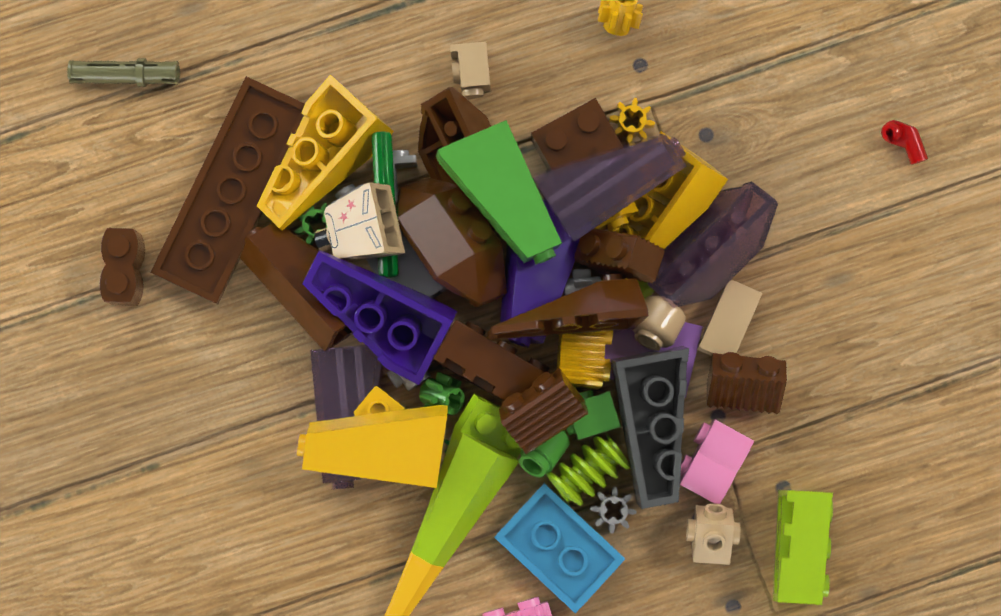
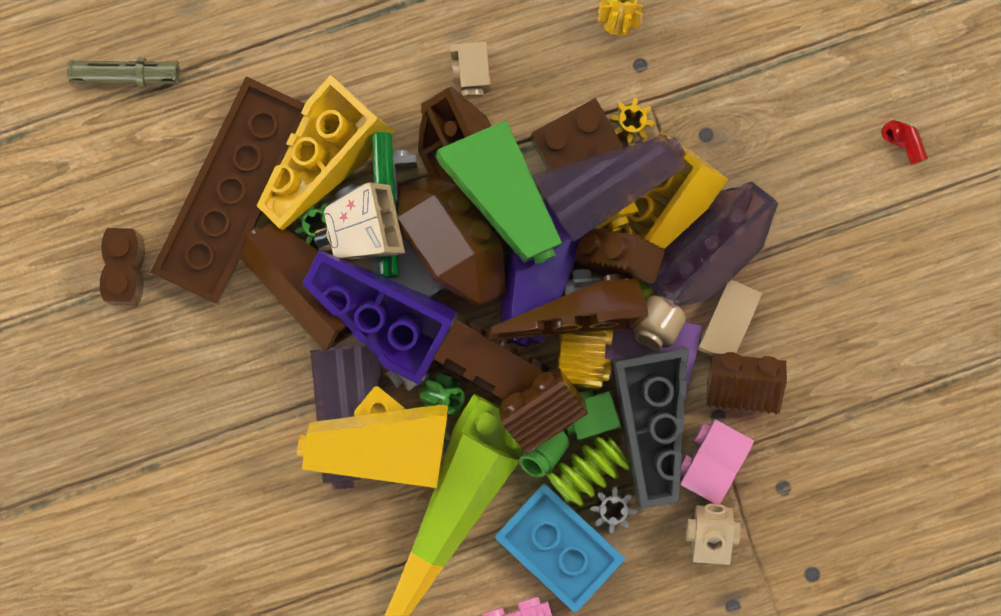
lime wedge [773,490,833,605] -> none

